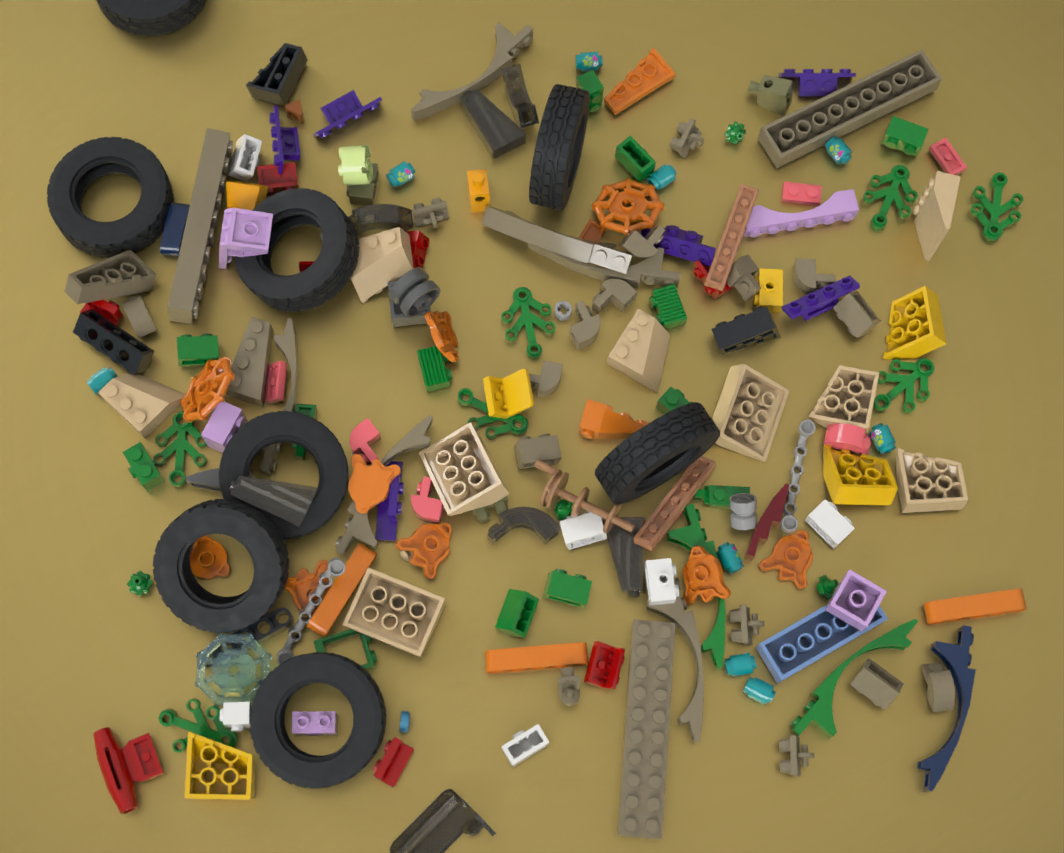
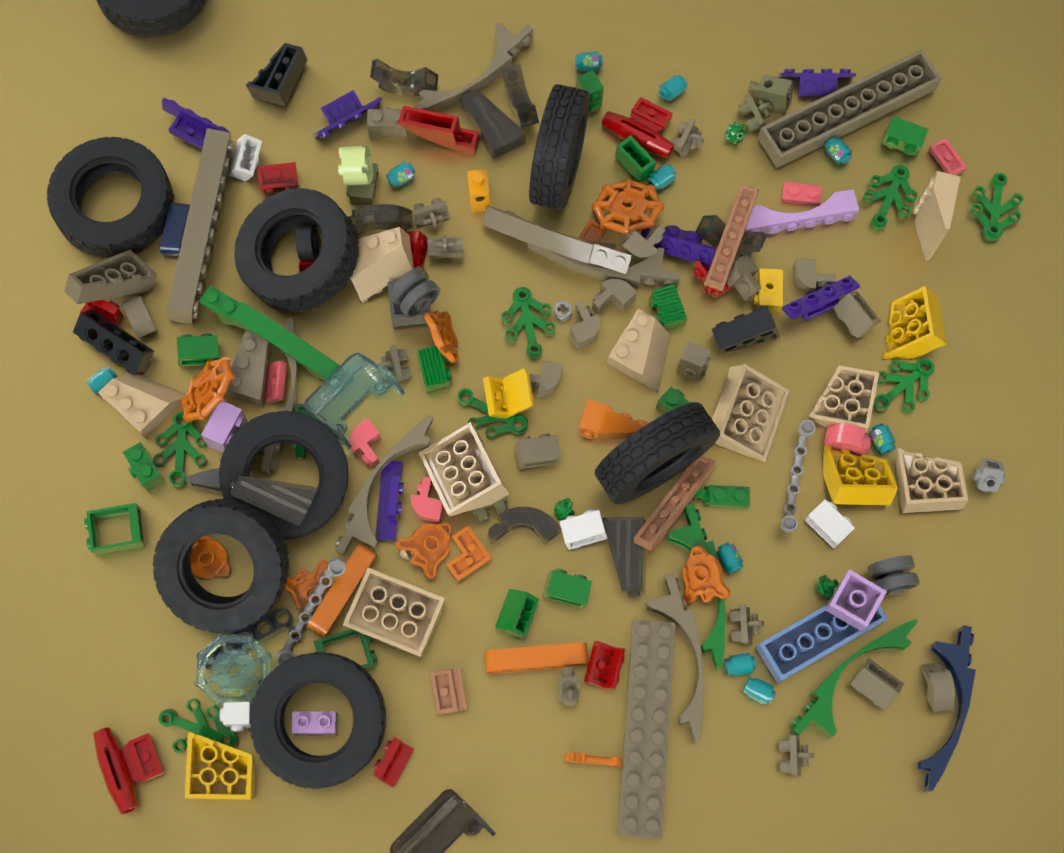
green plant [127,571,153,596] -> none
lavender bracket [218,208,273,270] -> none
light orange torso [226,181,268,210] -> none
dark purple bracket [269,106,300,174] -> none
dark orange slope [285,100,305,124] -> none
orange tile [348,454,401,514] -> none
dark azure tile [399,711,410,733] -> none
white brick [501,724,550,768] -> none
medium nougat piece [534,459,635,534] -> none
orange wing [604,48,676,115] -> none
white brick [644,558,679,606] -> none
light grey wheel [730,493,757,530] -> none
dark red slope [744,484,790,561] -> none
orange tile [759,530,813,589] -> none
orange beam [923,589,1027,625] -> none
none -> green window [84,503,145,555]
none -> dark purple bracket [162,98,231,150]
none -> green slope [199,285,346,387]
none -> black tyre [296,224,319,261]
none -> clear light blue windscreen [304,353,405,449]
none -> dark tan brick [367,107,407,137]
none -> clear smoke arch [370,58,439,96]
none -> dark tan hips [377,345,411,386]
none -> red slope [398,106,480,155]
none -> dark tan hips [427,235,463,258]
none -> nougat plate [430,667,467,716]
none -> orange plate [446,525,492,582]
none -> orange bar [564,752,622,768]
none -> red plate [601,97,674,158]
none -> teal brick [659,75,687,101]
none -> dark tan brick [676,341,711,380]
none -> clear smoke arch [695,215,767,257]
none -> olive hips [738,94,772,132]
none -> dark grey wheel [868,555,920,595]
none -> light grey brick [973,458,1005,492]

